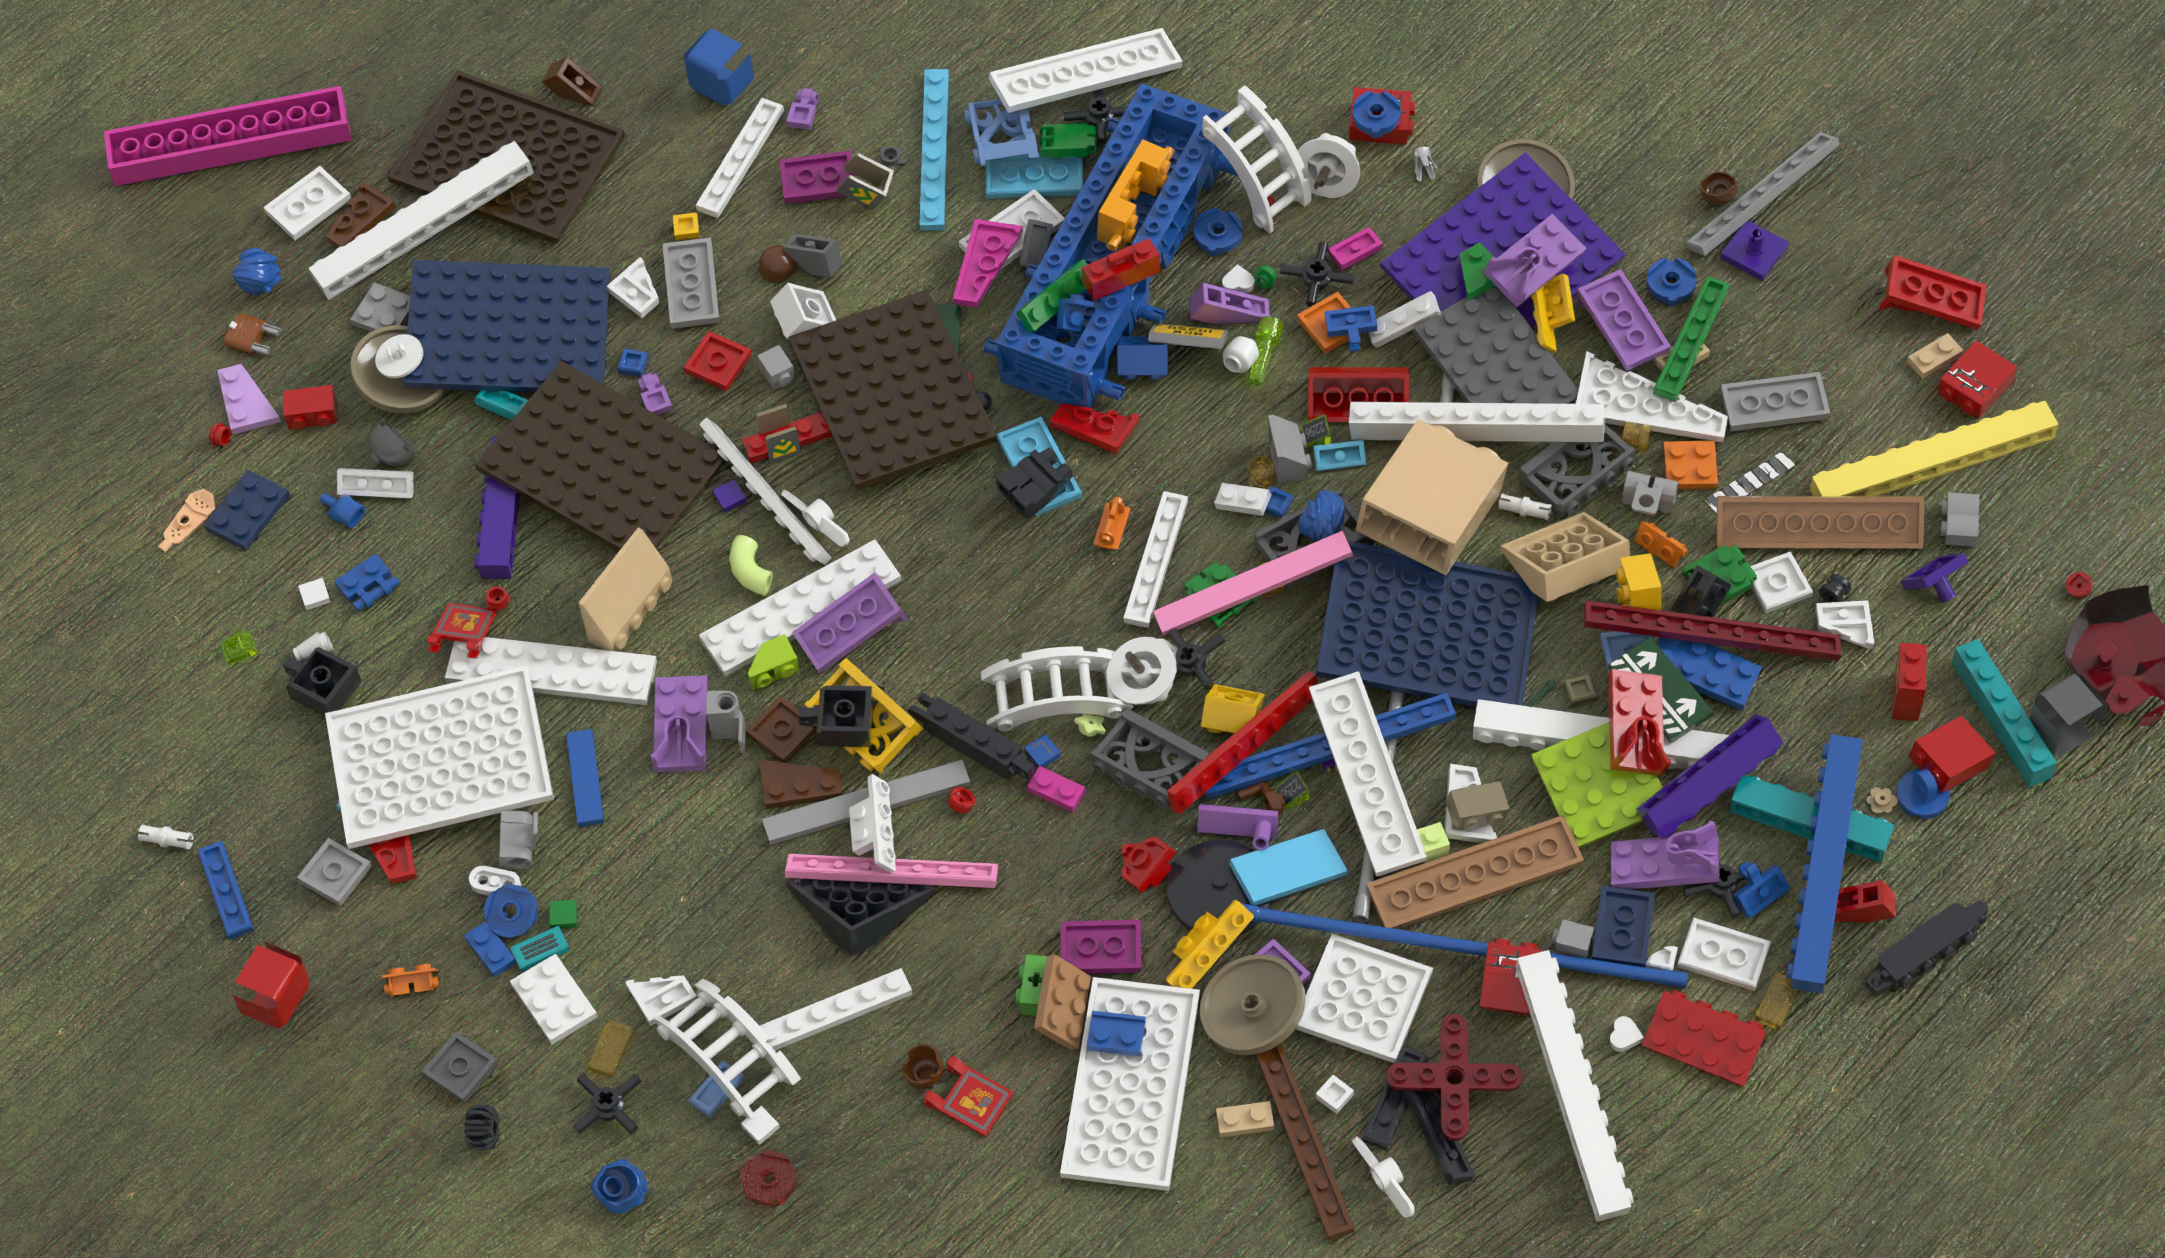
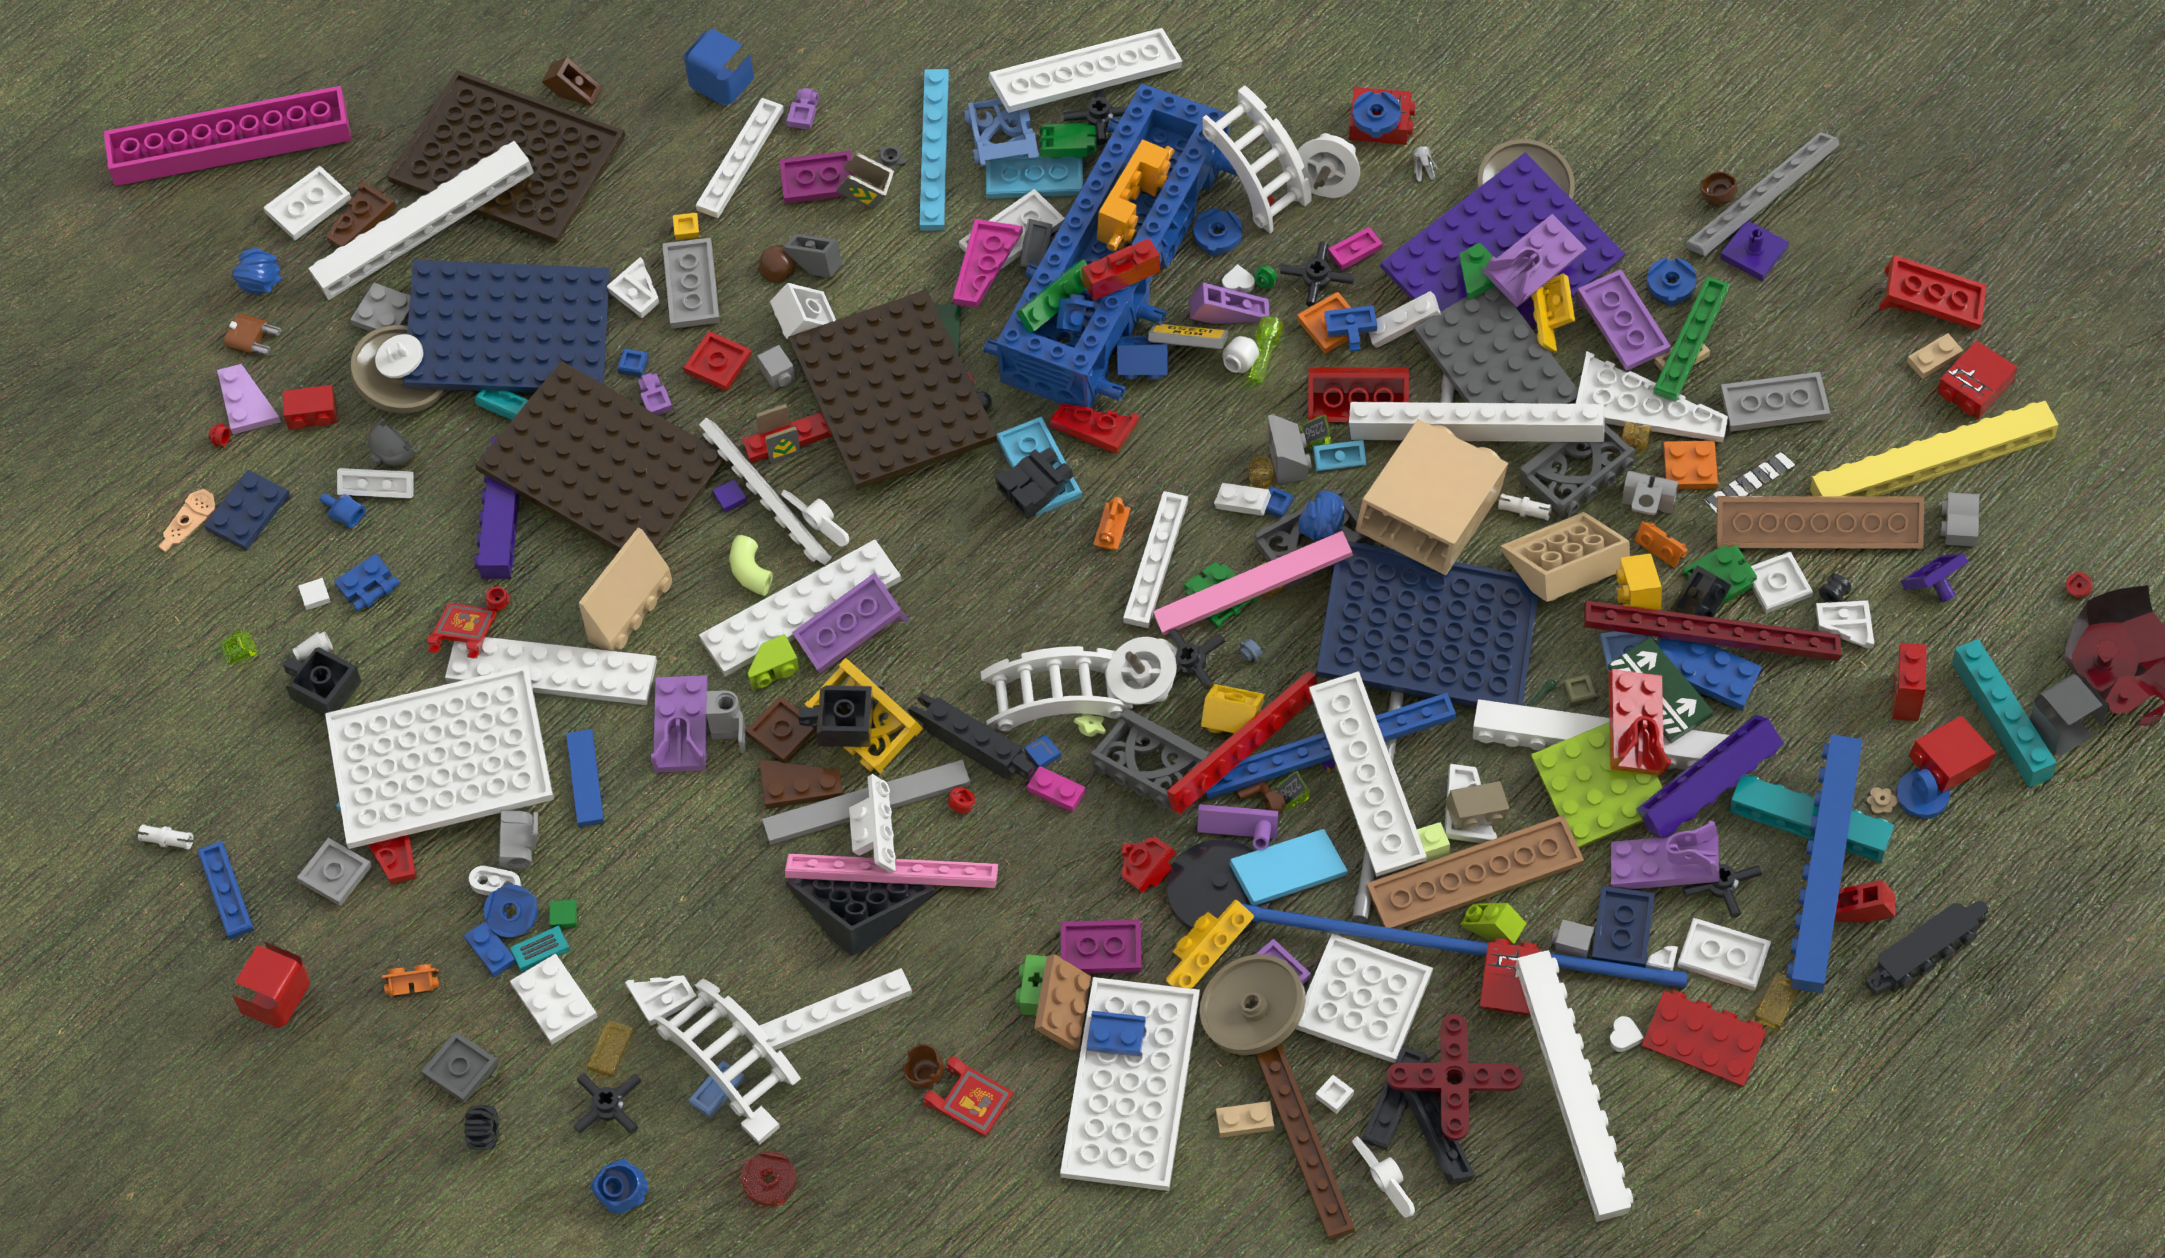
blue plate [1733,861,1791,918] -> none
none -> sand blue plate [1239,638,1263,662]
none -> lime slope [1460,903,1527,944]

